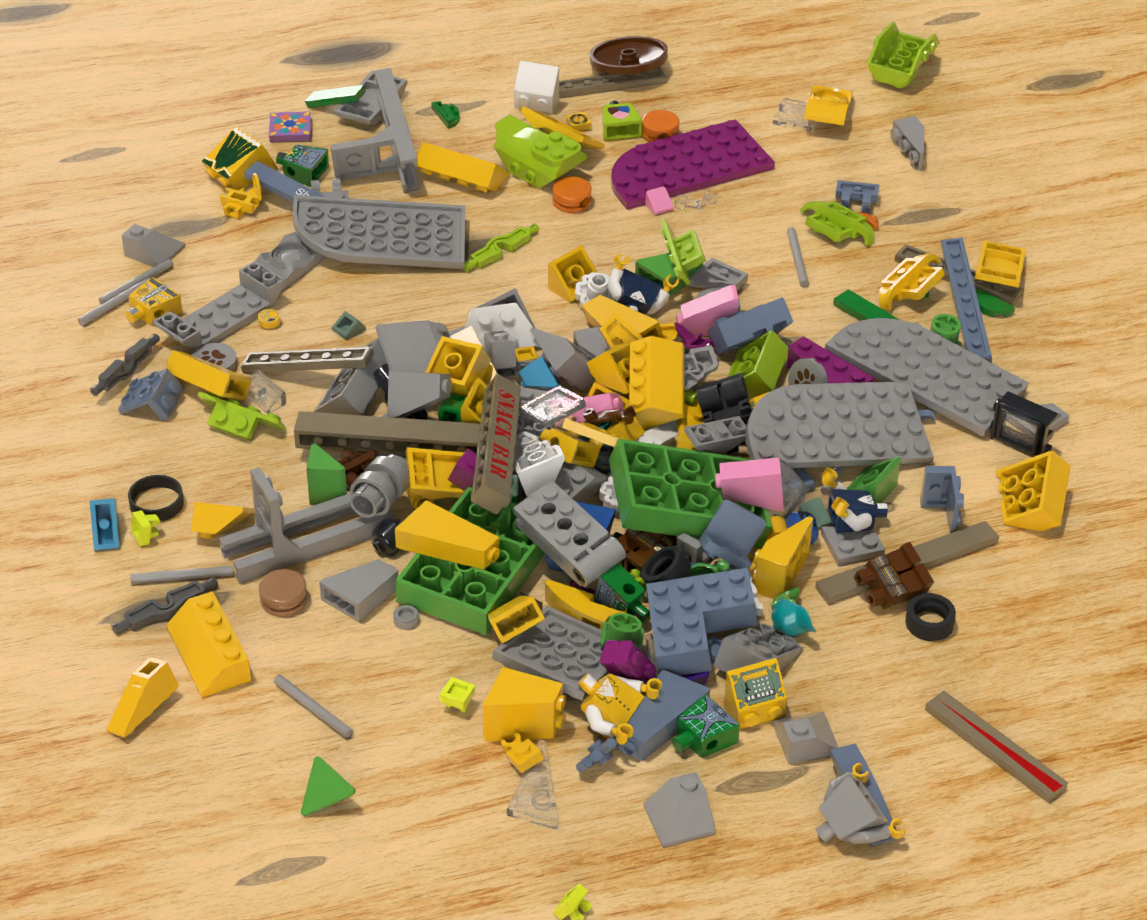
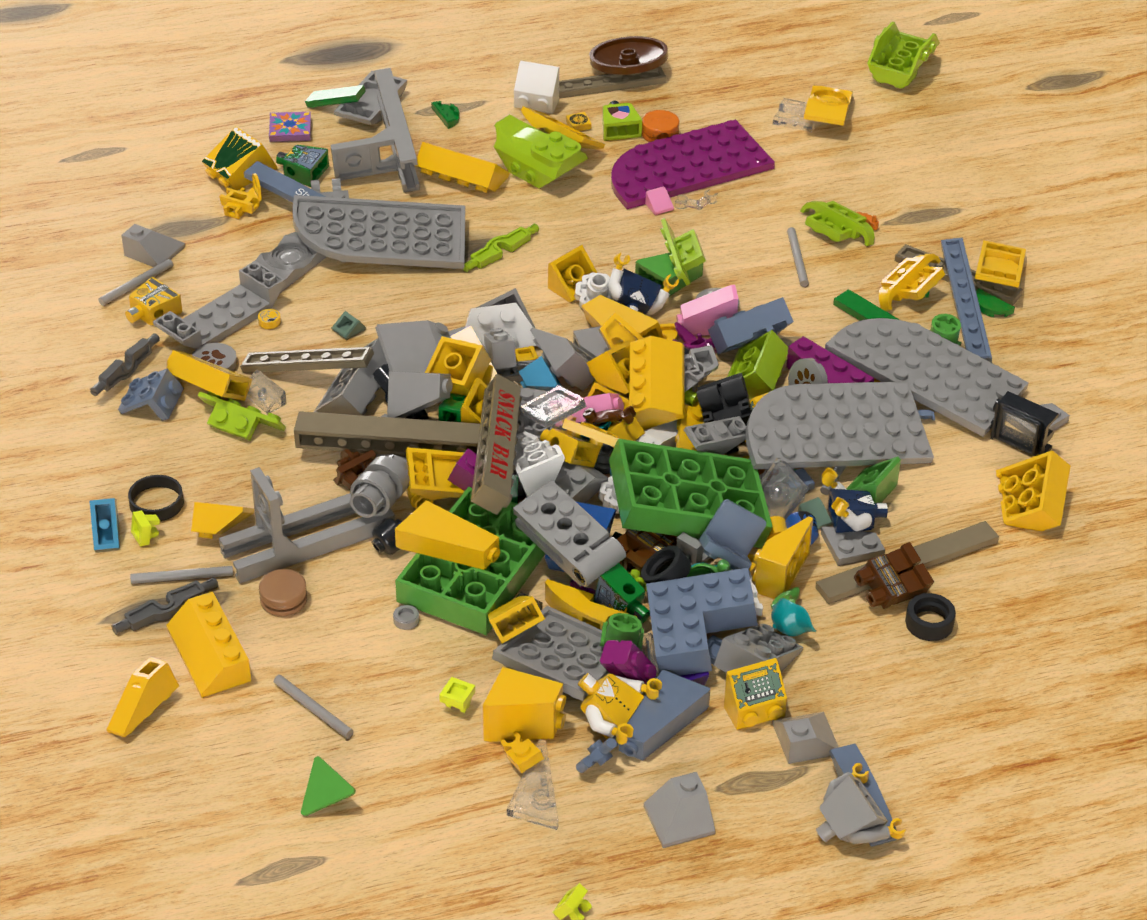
light grey bar [78,278,150,326] -> none
bright green slope [306,443,347,505] -> none
light grey slope [319,559,399,622] -> none
orange head [552,176,592,213] -> none
green torso [672,694,740,757] -> none
light grey wing [688,258,748,290] -> none
bright pink slope [715,458,784,511] -> none
sand blue plate [835,180,879,214] -> none
light grey slope [890,116,924,171] -> none
sand blue bracket [920,466,964,533] -> none
dark tan tile [925,691,1068,802] -> none

